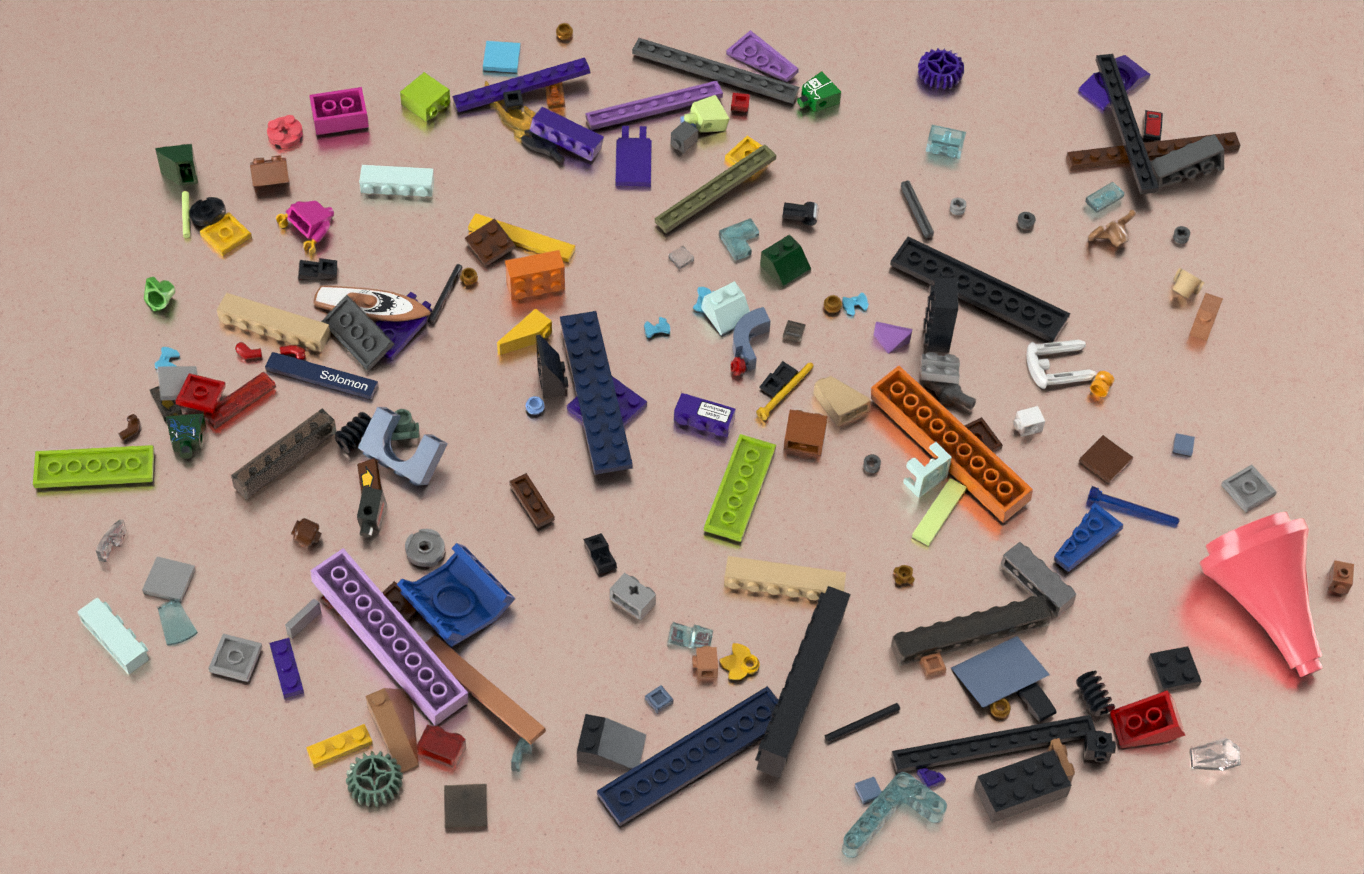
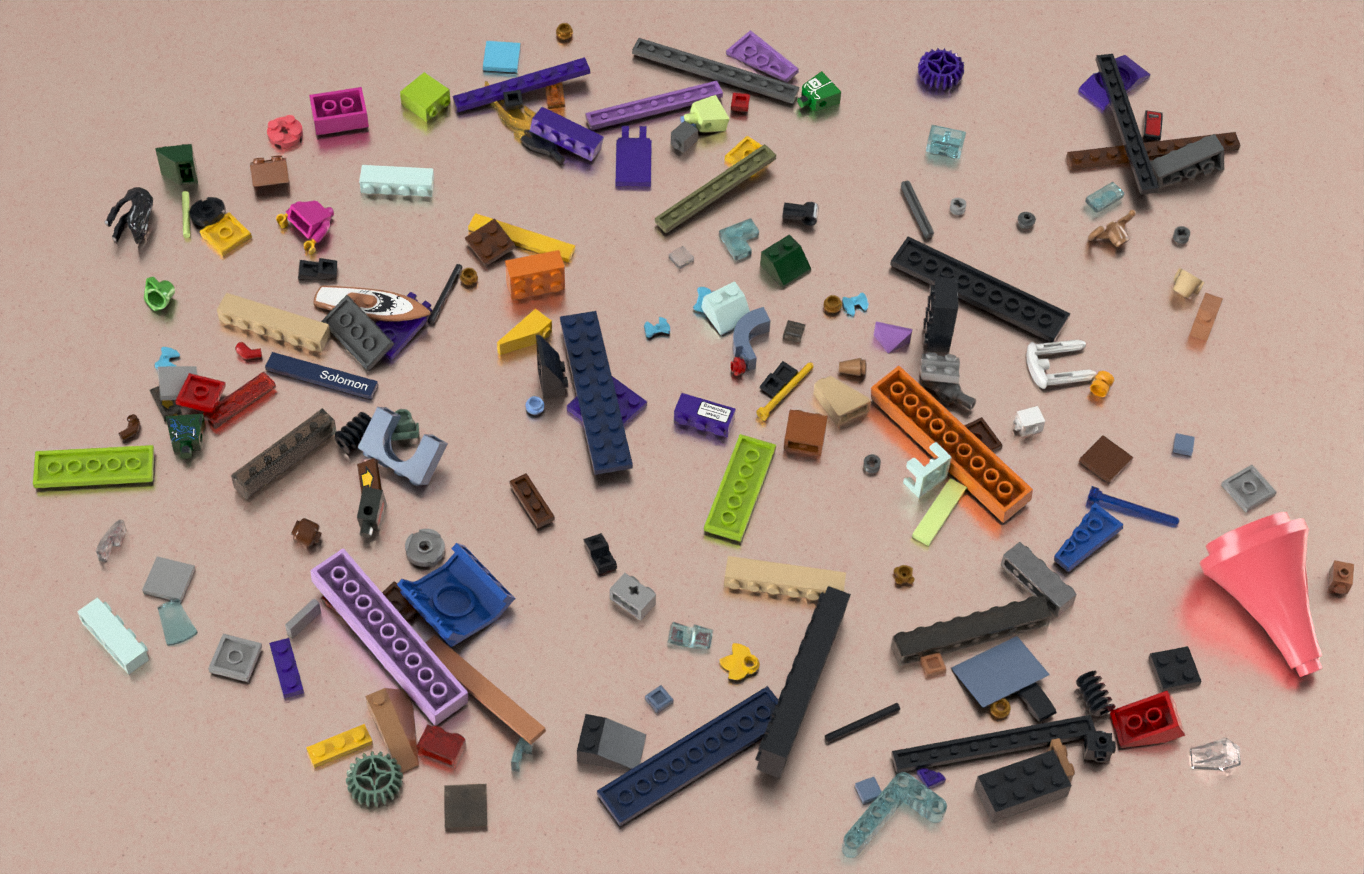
red arm [280,345,306,360] -> none
nougat brick [692,646,718,679] -> none
none -> black hair [105,187,153,244]
none -> medium nougat cone [839,358,867,376]

